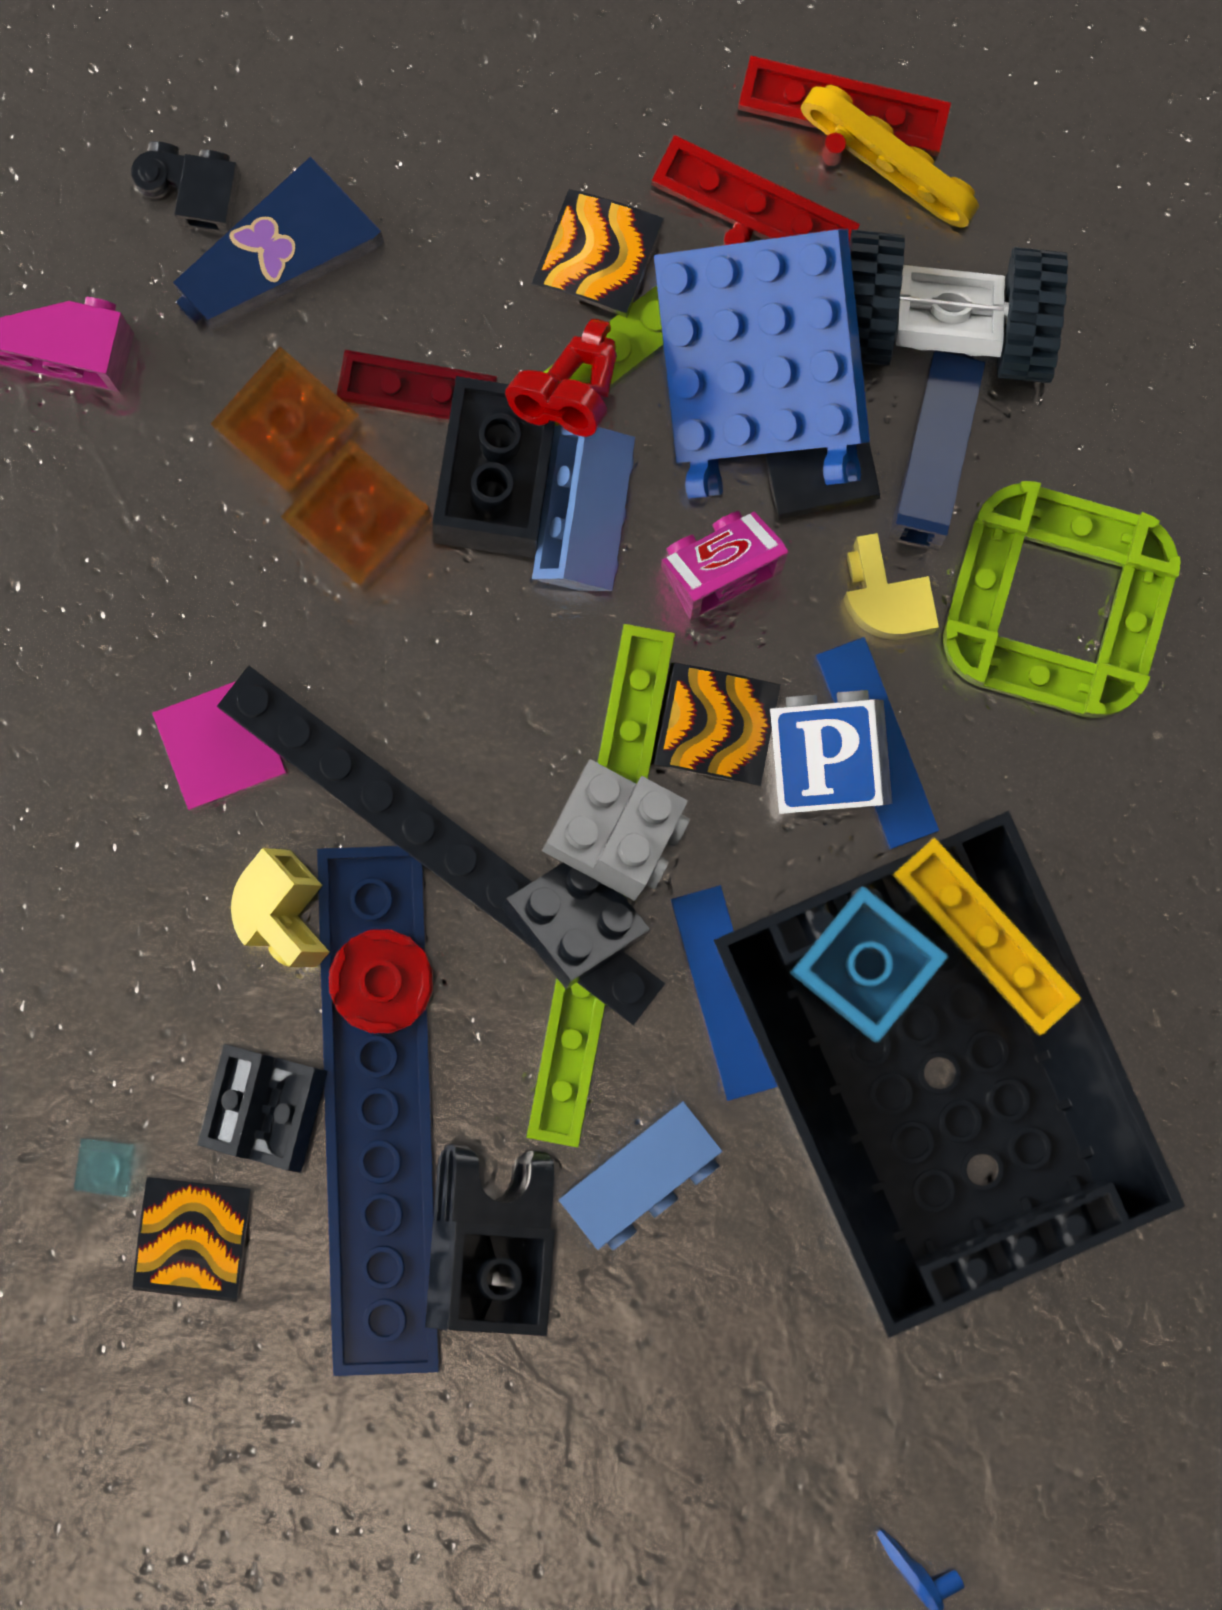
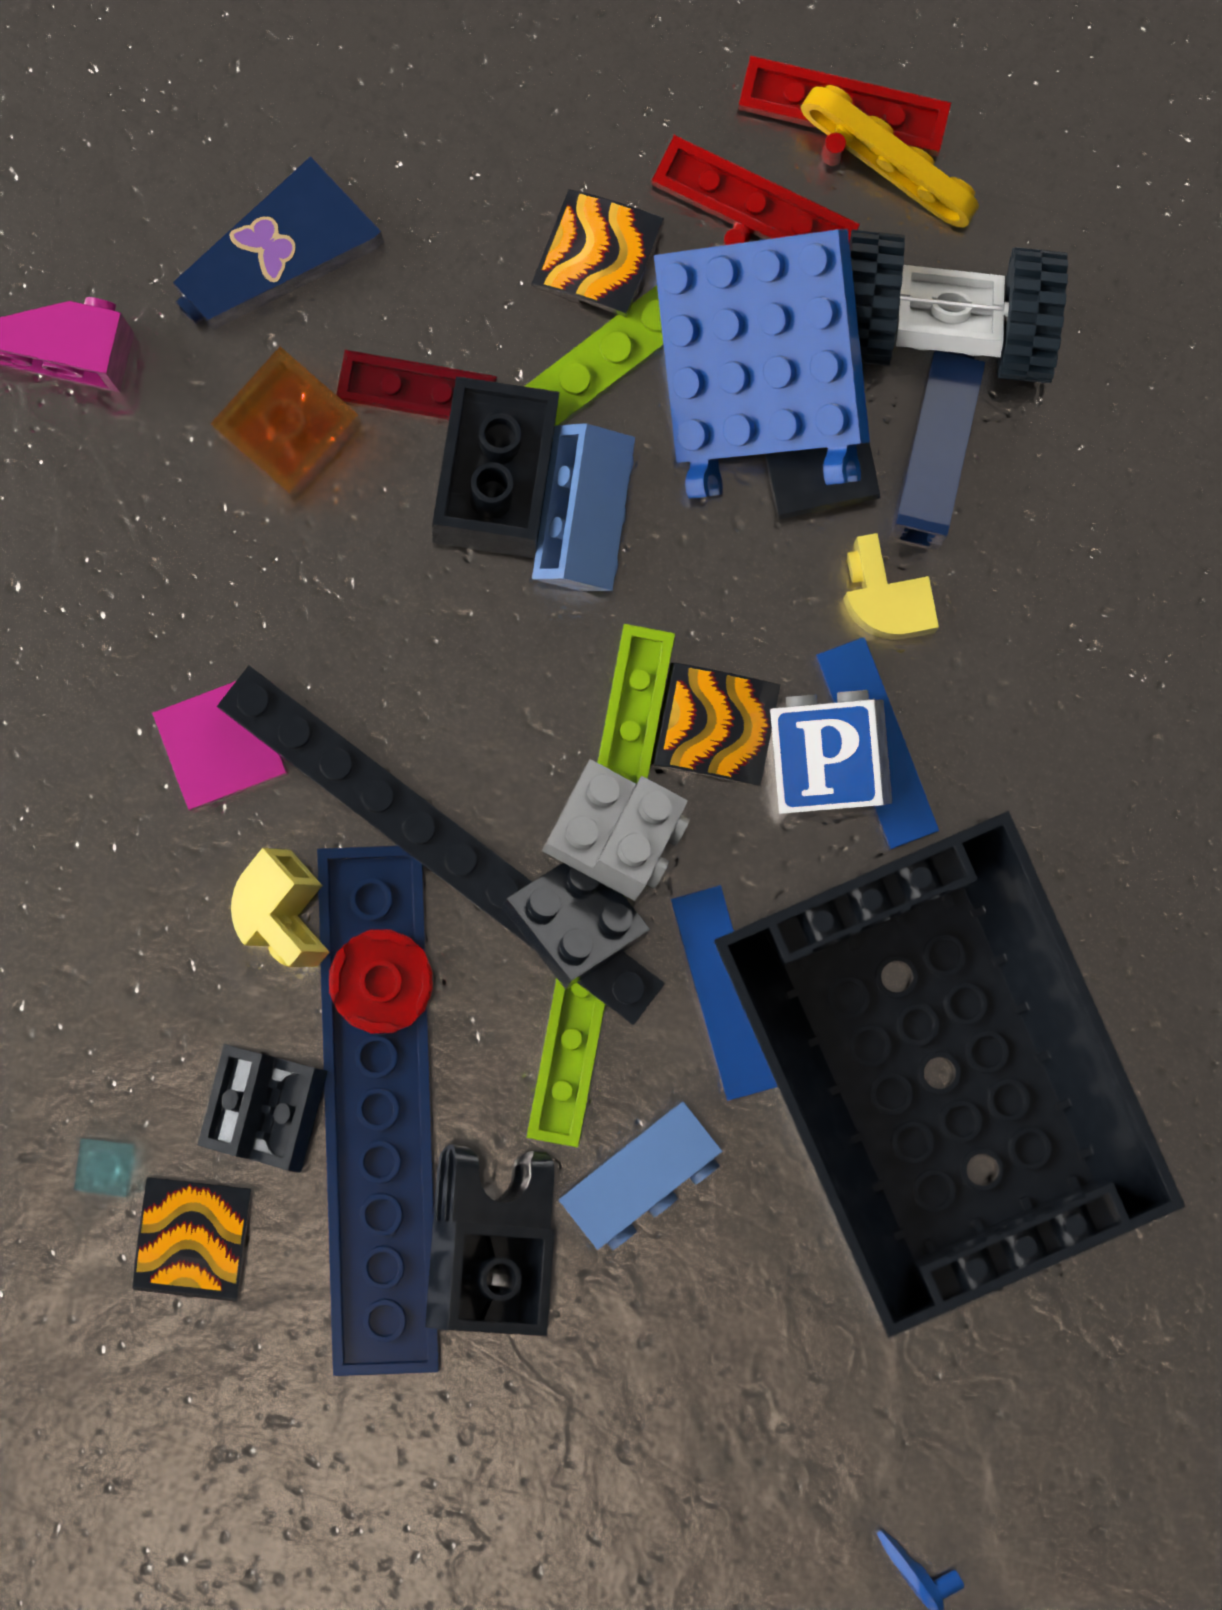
black brick [131,141,241,234] -> none
clear orange brick [281,439,432,594] -> none
red piece [505,319,617,437] -> none
dark pink slope [661,510,788,621] -> none
dark azure brick [790,886,948,1042] -> none
yellow plate [893,837,1081,1036] -> none
lime plate [943,481,1181,718] -> none

